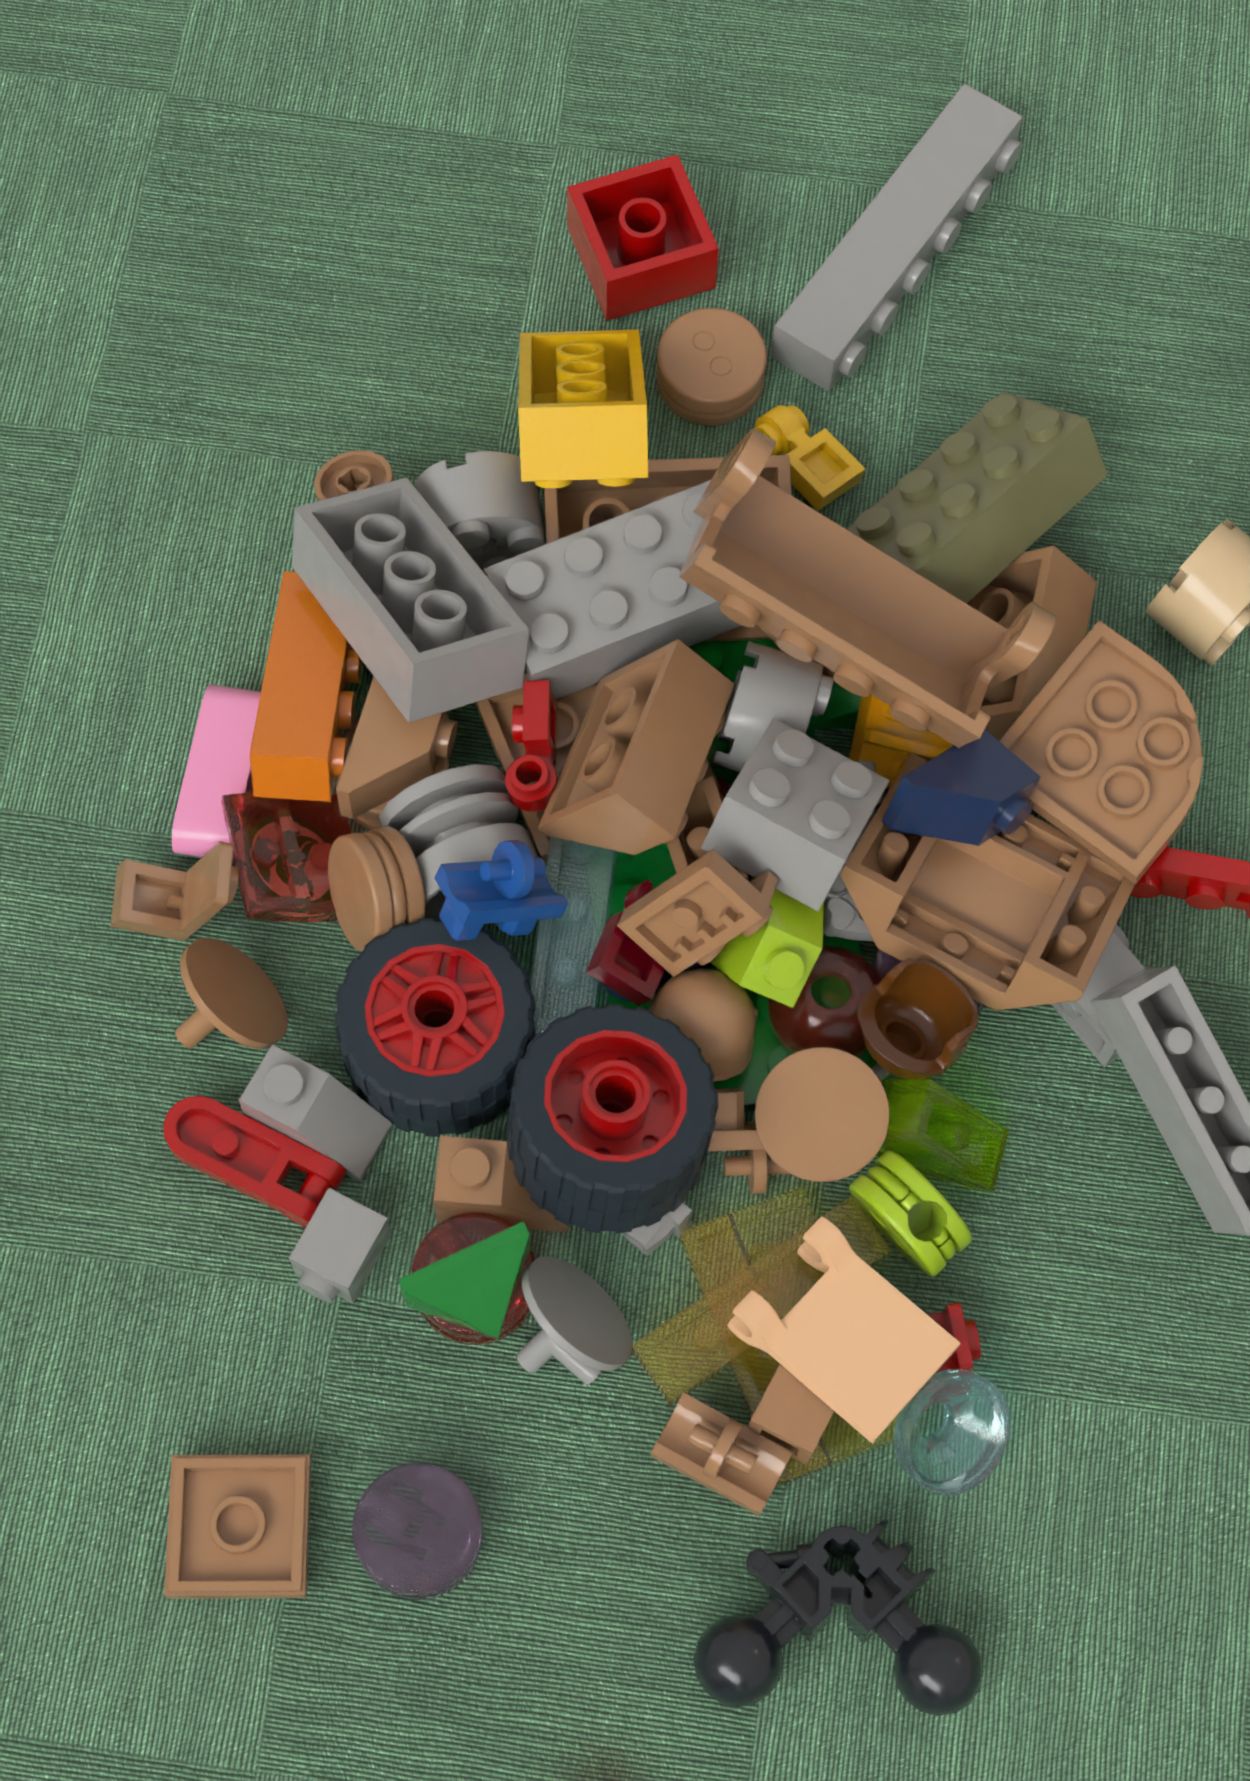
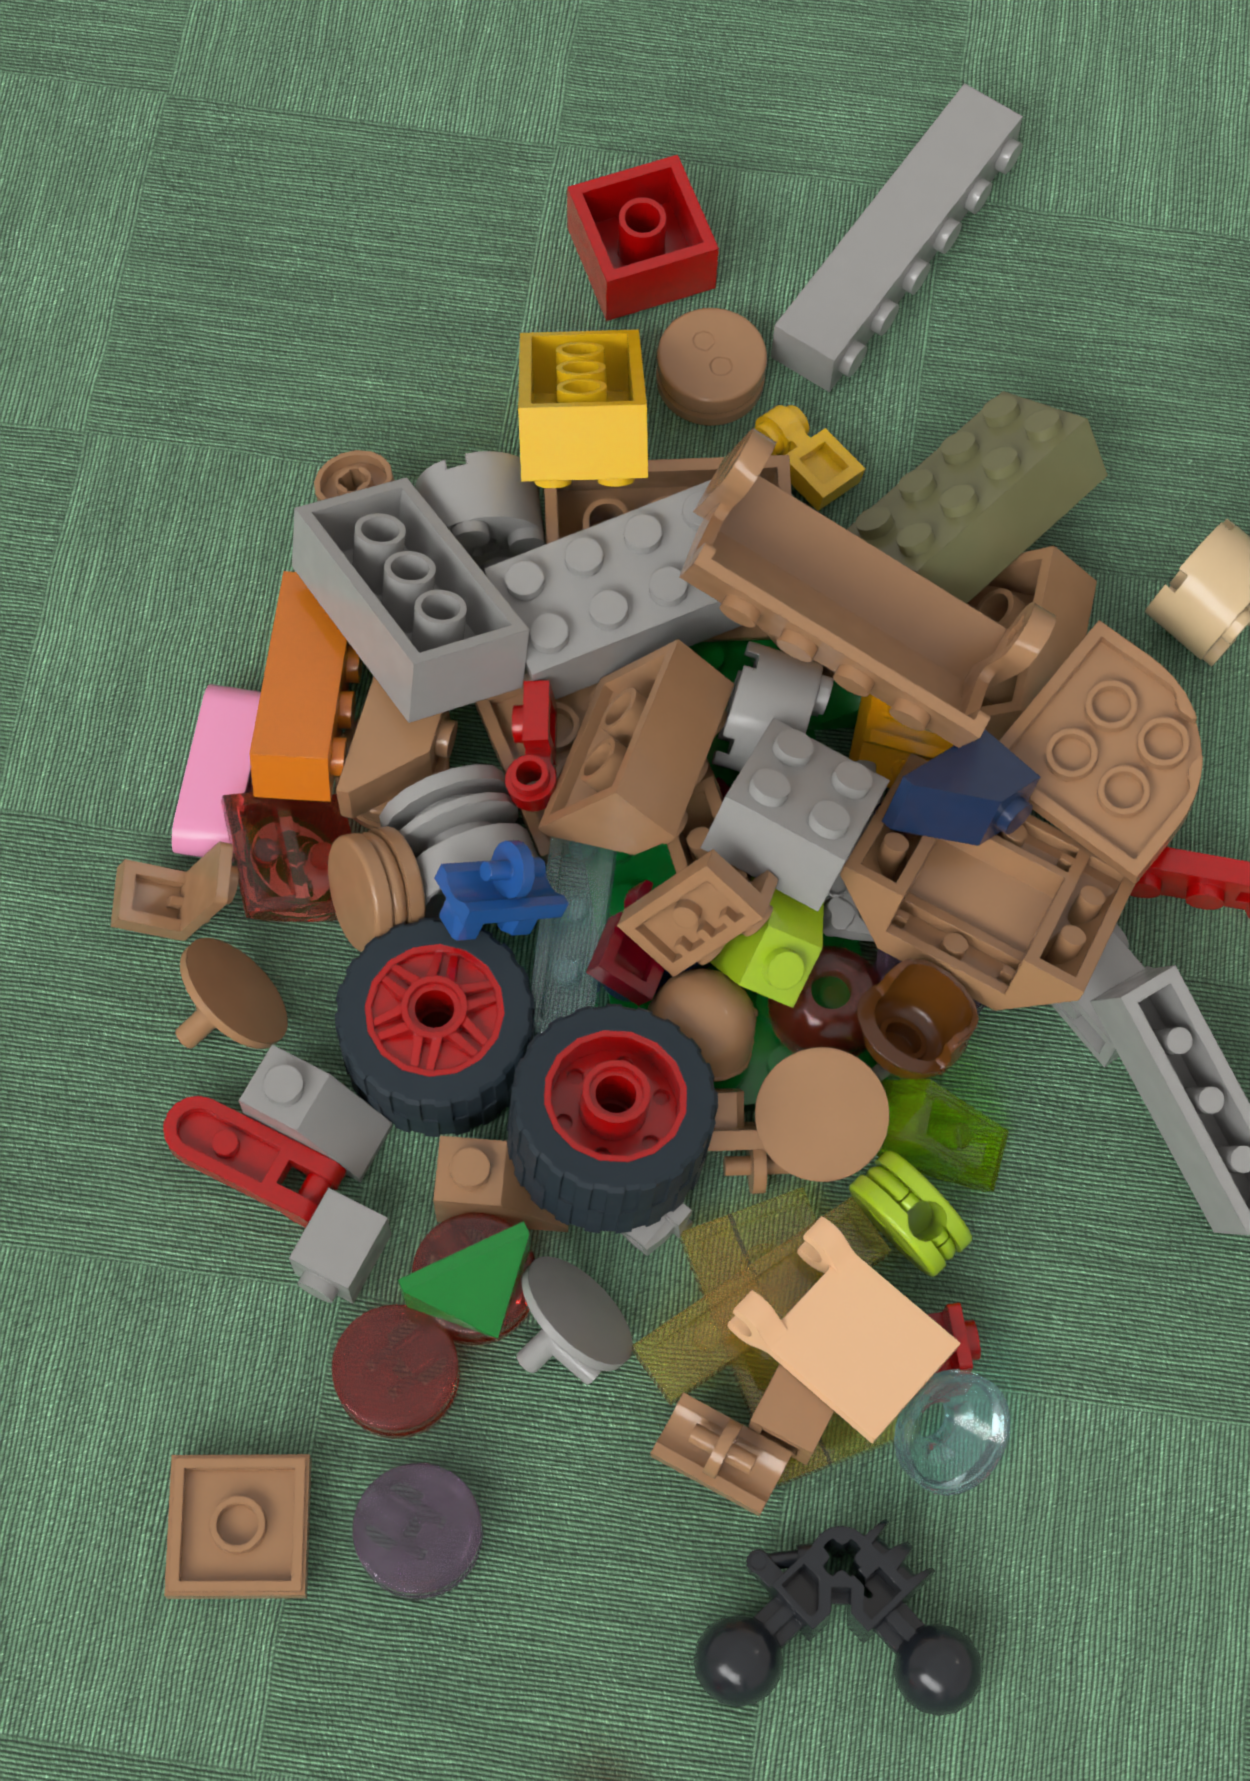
none -> clear red head [331,1304,460,1439]

